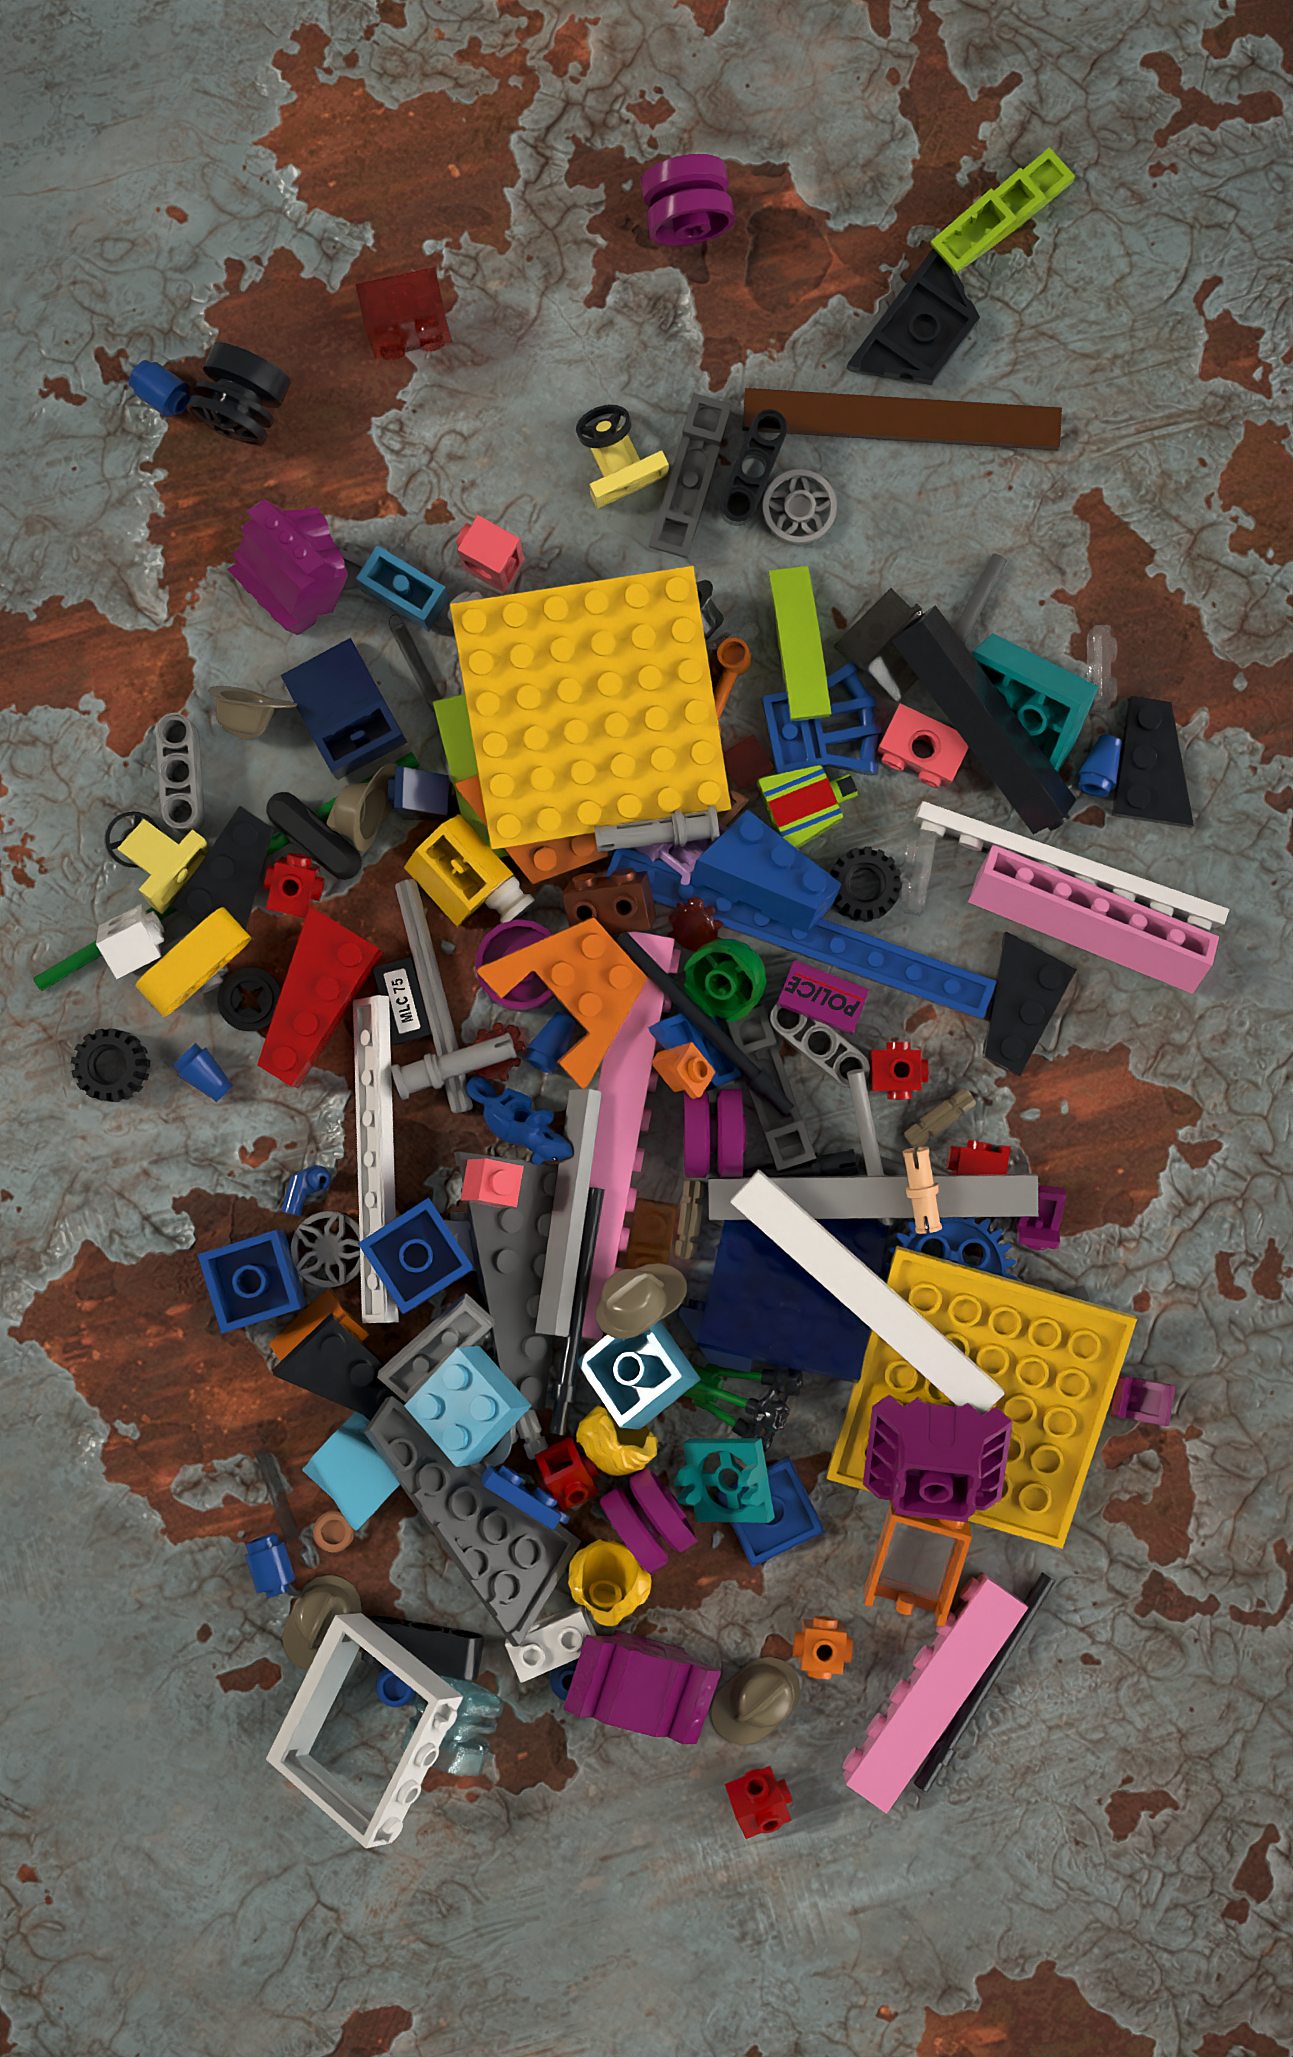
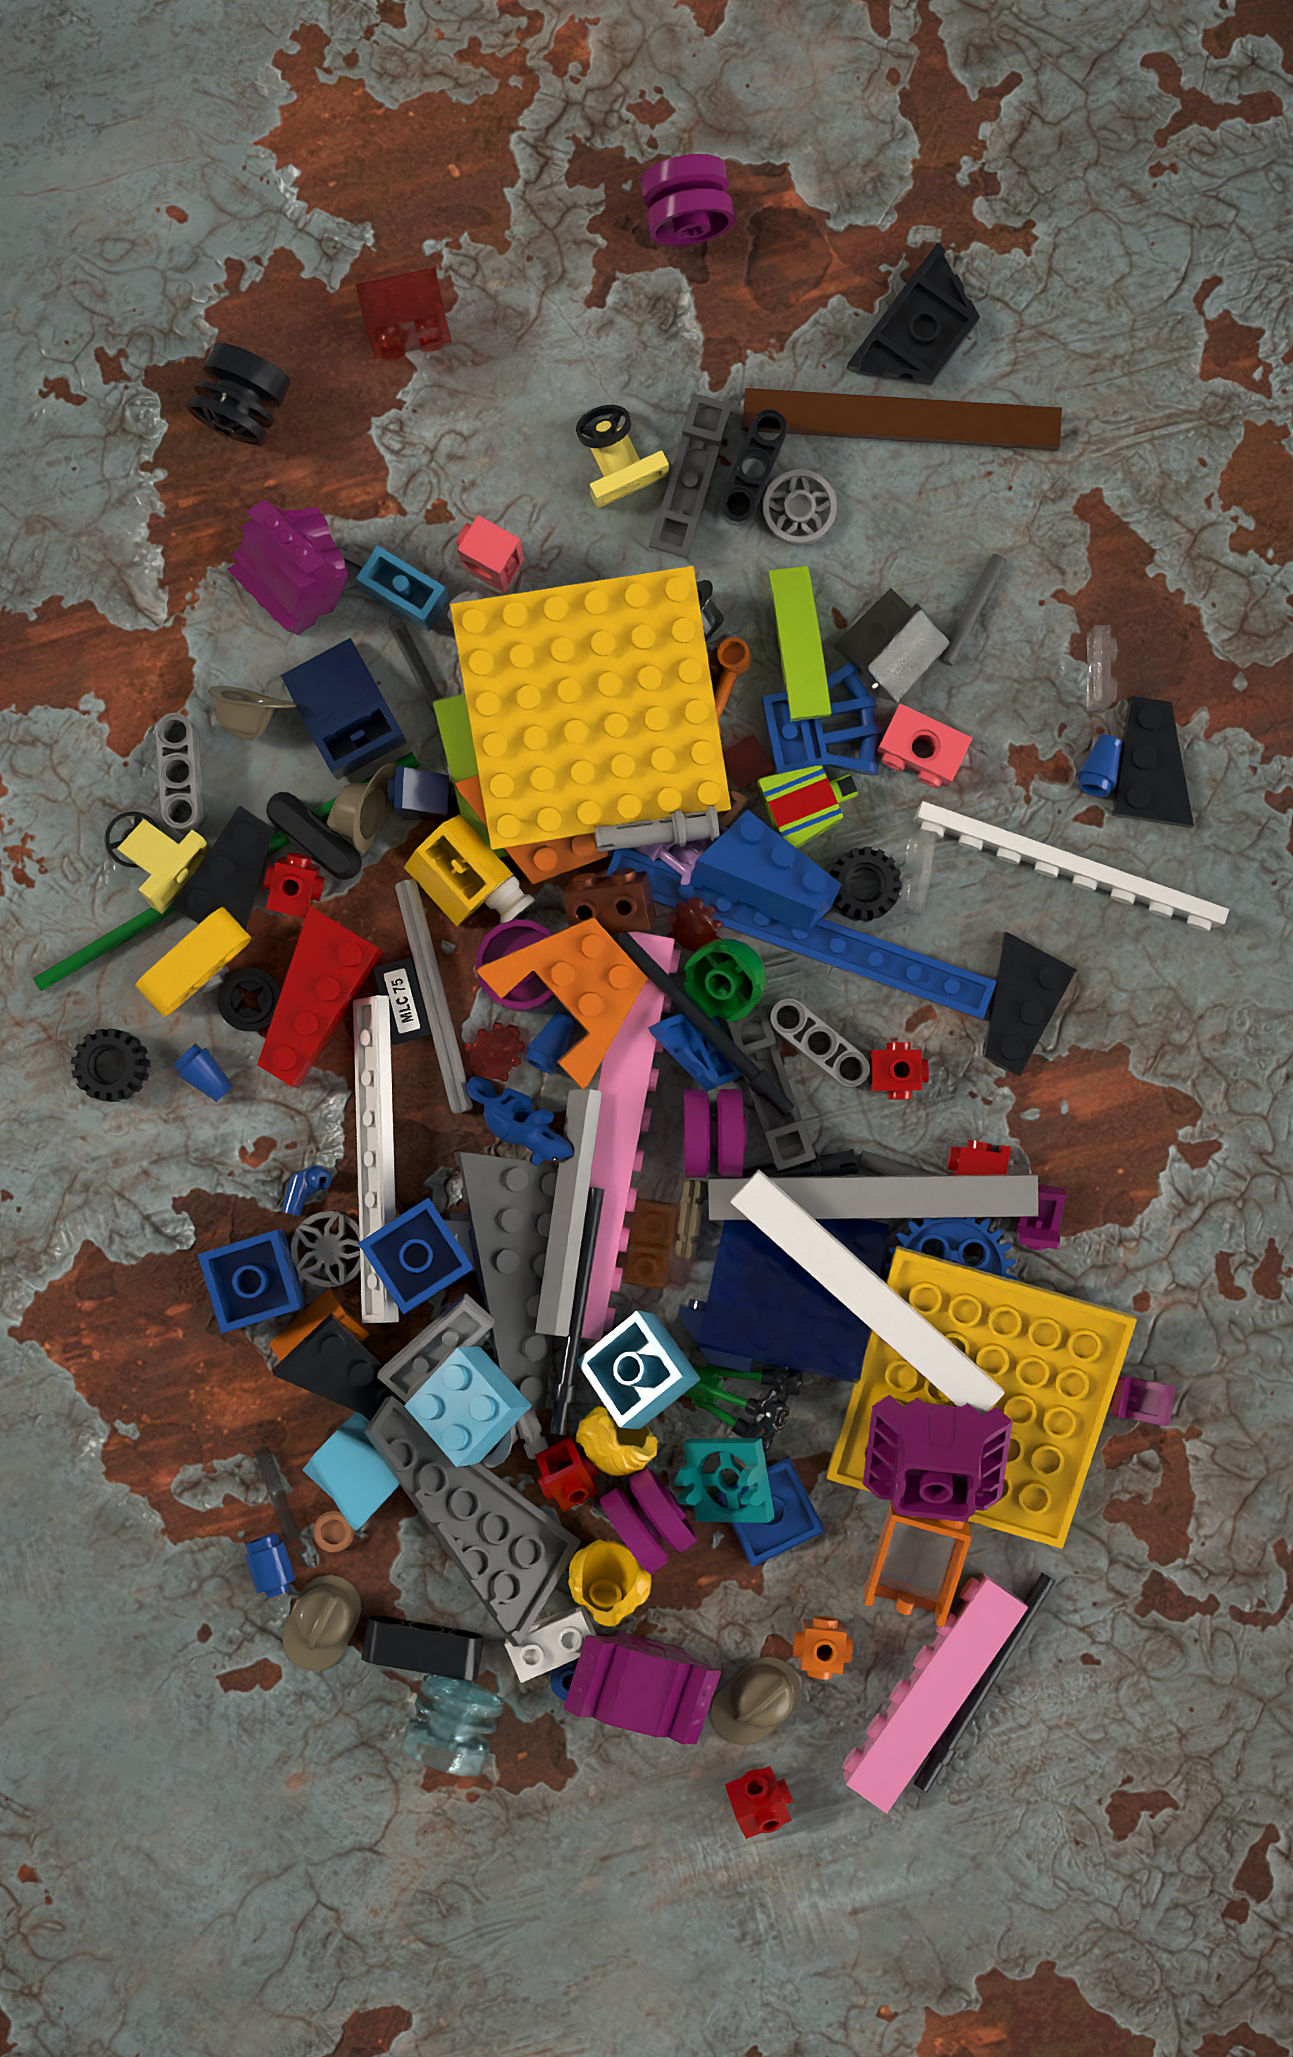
white brick [96,904,165,980] -> none
blue brick [129,360,190,417] -> none
white window [266,1613,464,1848] -> none
blue plate [375,1667,416,1707] -> none
light grey pin [391,1032,517,1100] -> none
coral brick [461,1158,524,1208] -> none
blue hinge [481,1464,571,1530] -> none
dark tan piece [596,1263,687,1339] -> none
orange bracket [651,1042,715,1099] -> none
magenta panel [776,960,869,1035] -> none
light grey bar [847,1069,894,1228] -> none
black brick [891,605,1077,835] -> none
light nougat pin [902,1147,942,1234] -> none
dark tan axle [904,1088,976,1149] -> none
lime slope [930,147,1075,273] -> none
bright pink brick [968,844,1219,994] -> none
teal wedge [972,633,1099,774] -> none

